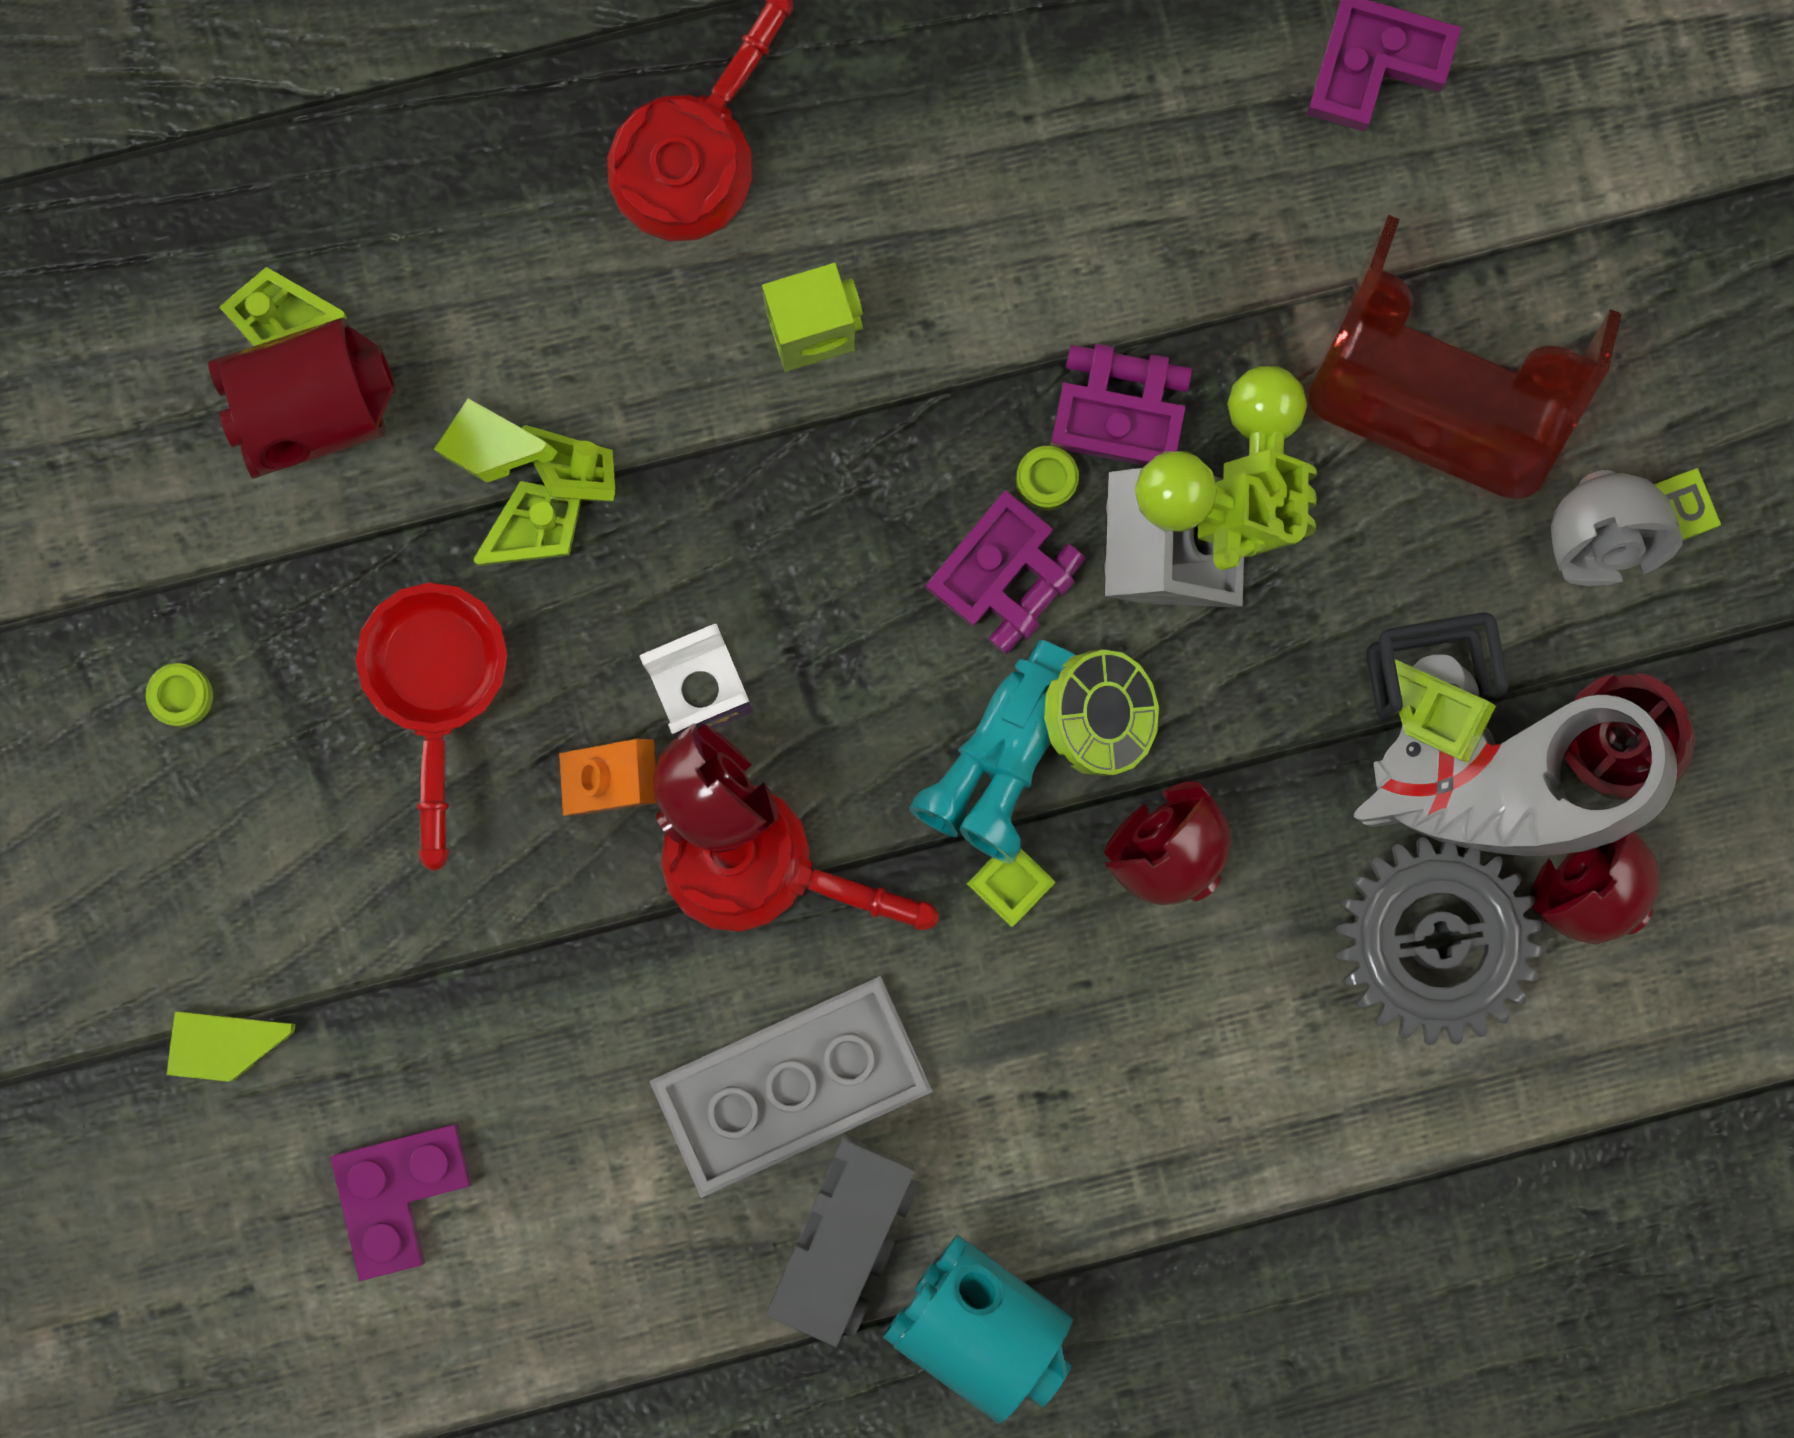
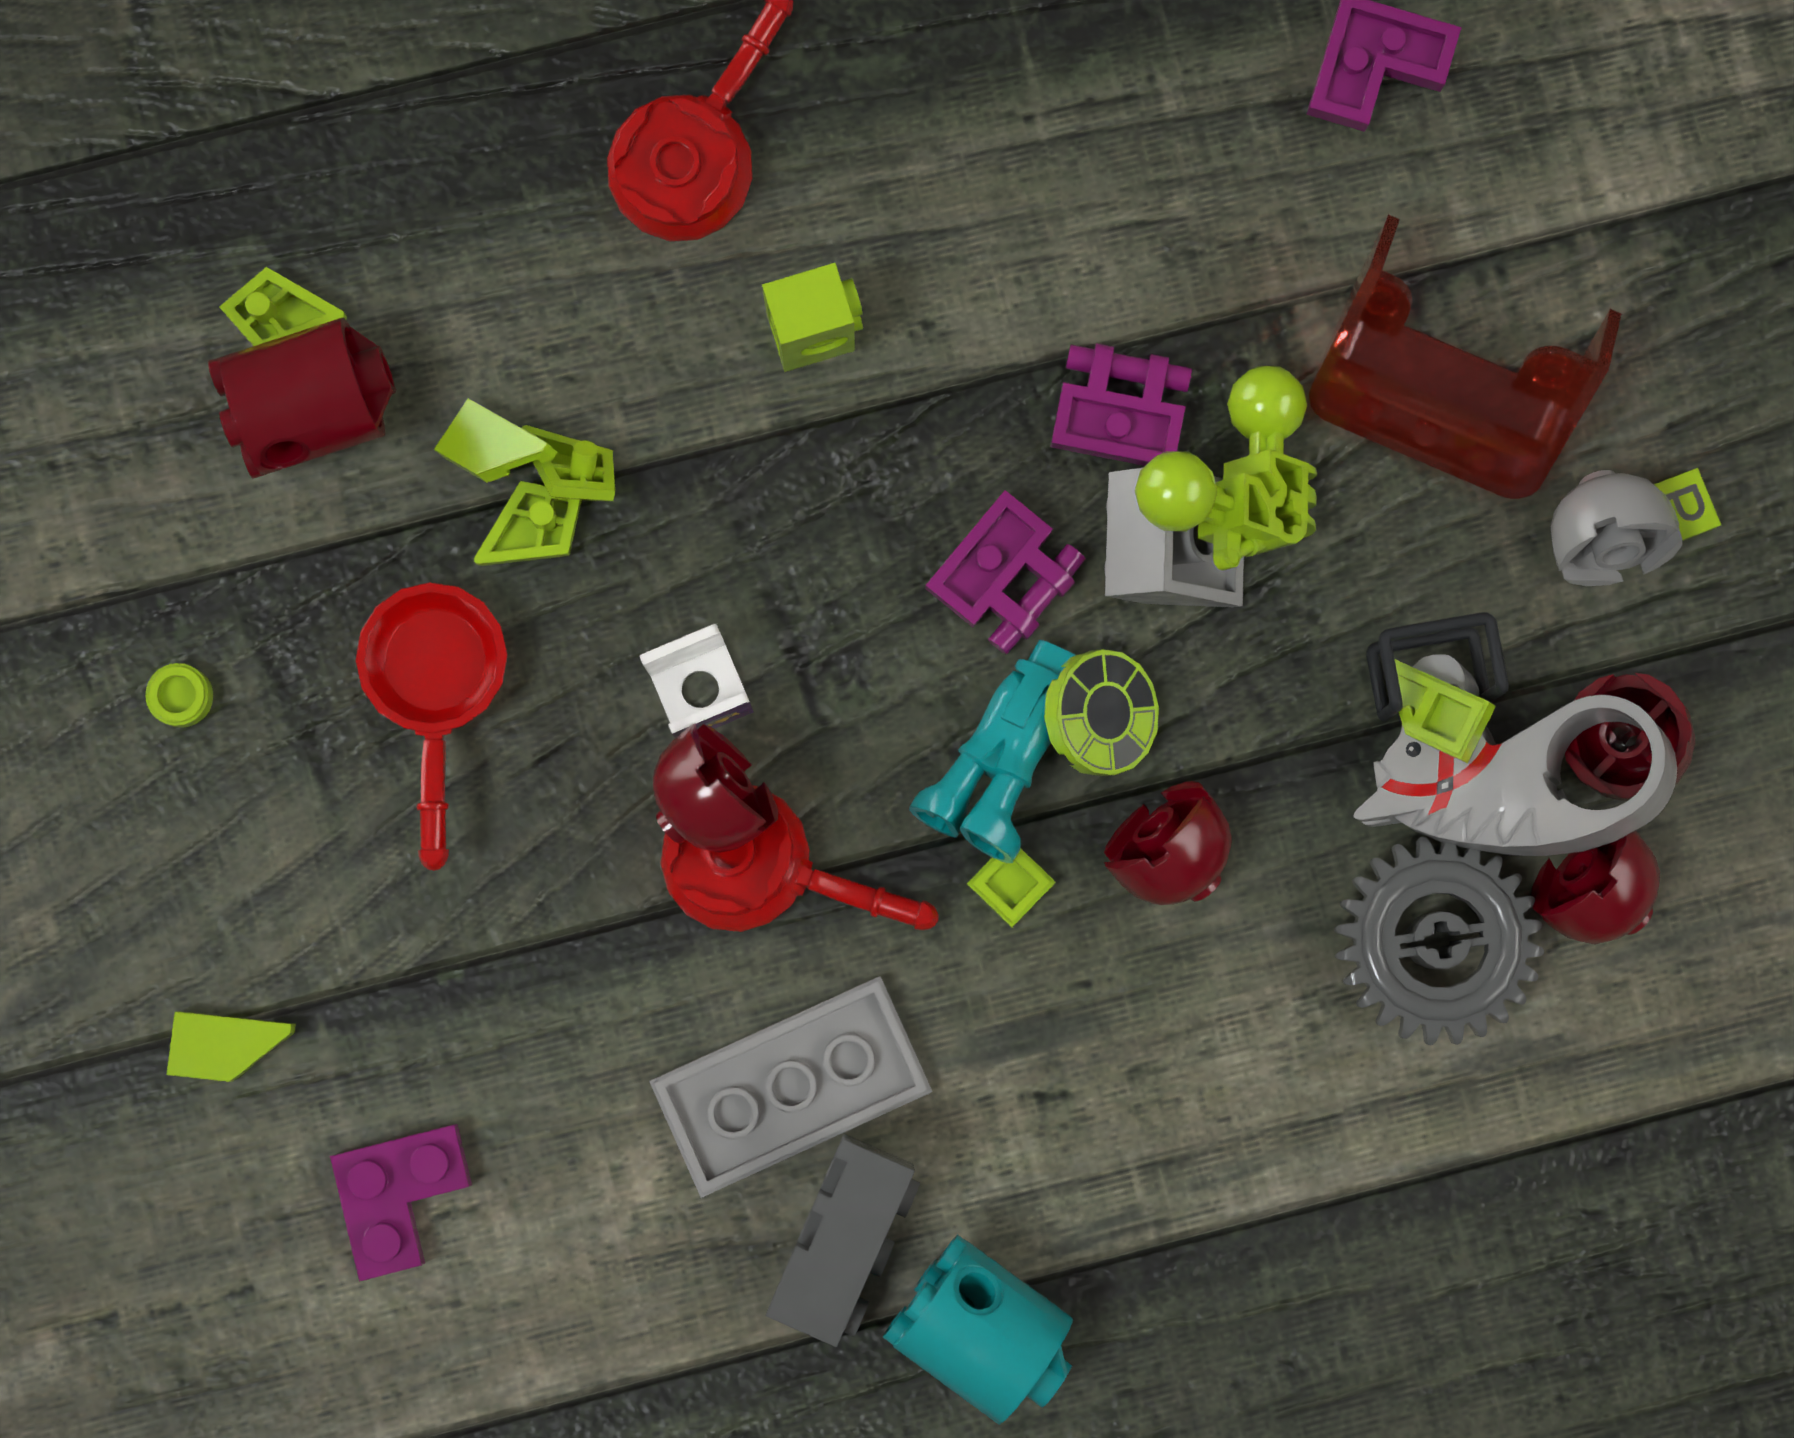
orange plate [559,739,657,815] -> none
lime tile [1016,446,1079,511] -> none

